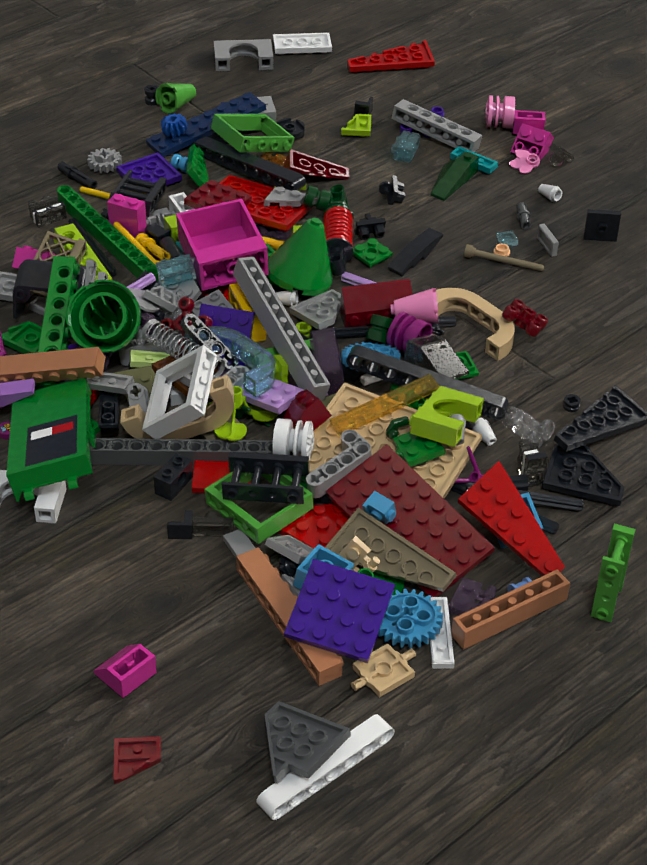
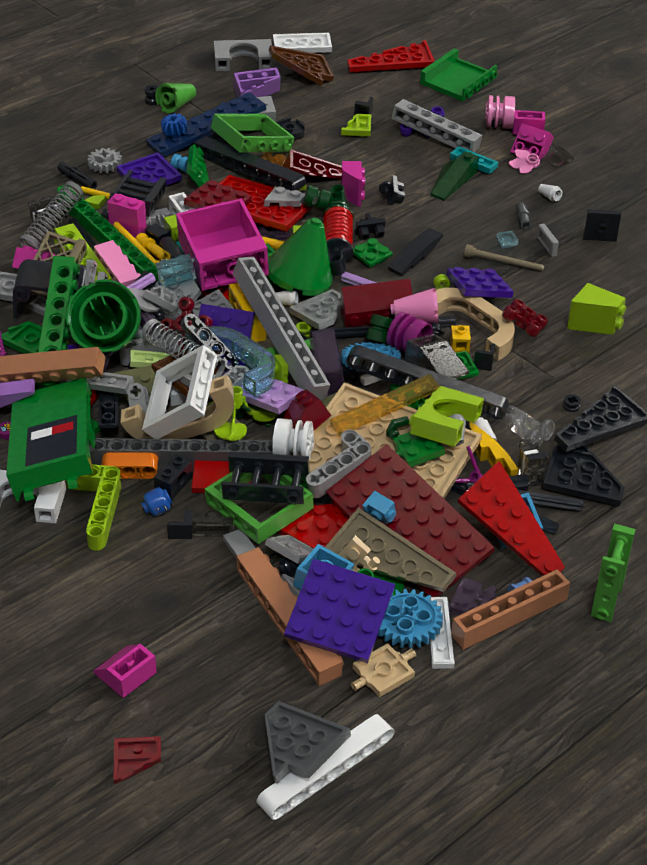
clear light blue brick [391,131,420,163] -> none
light nougat plate [493,243,510,257] -> none
none -> light grey piece [19,181,84,250]
none -> lime beam [65,464,121,551]
none -> lime tile [85,195,106,209]
none -> bright pink brick [94,240,141,287]
none -> orange beam [101,452,159,479]
none -> blue head [141,487,172,517]
none -> medium lavender wedge [233,68,281,98]
none -> reddish brown wing [268,45,334,86]
none -> dark pink slope [341,161,365,207]
none -> green panel [420,48,497,102]
none -> lime bush [433,274,450,290]
none -> dark purple plate [446,267,514,298]
none -> yellow brick [450,325,471,353]
none -> yellow slope [469,422,518,476]
none -> black panel [474,343,495,371]
none -> lime slope [567,283,626,335]

